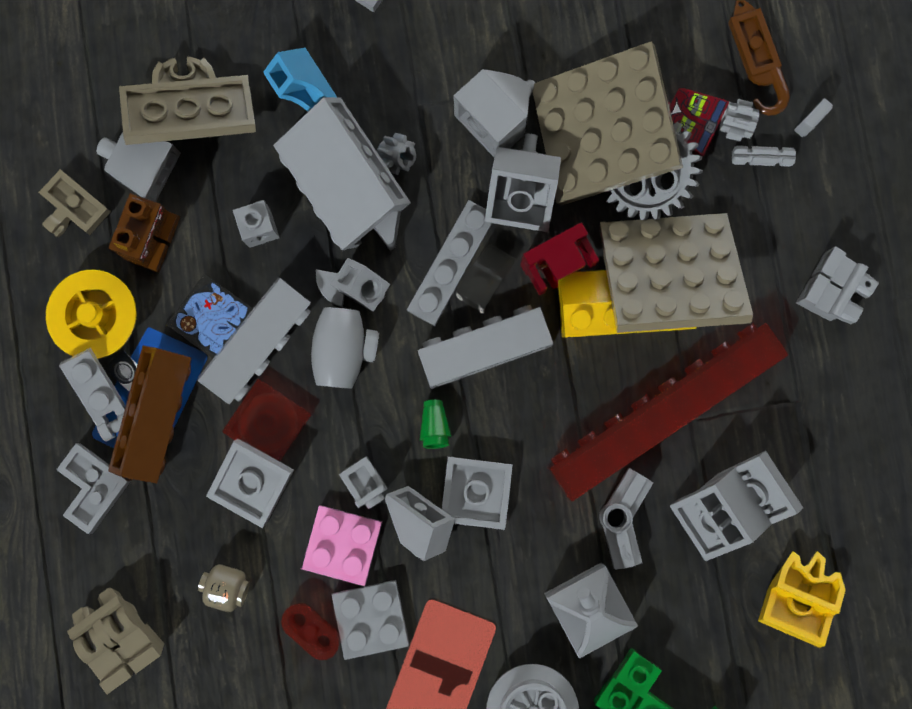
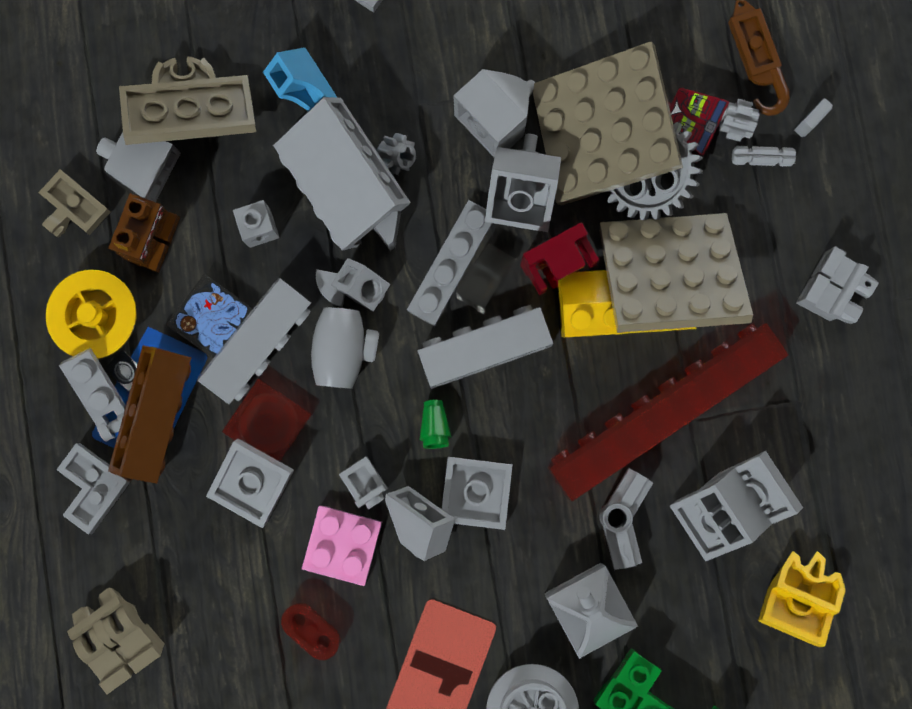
dark tan head [198,564,250,612] -> none
light grey plate [332,580,409,660] -> none

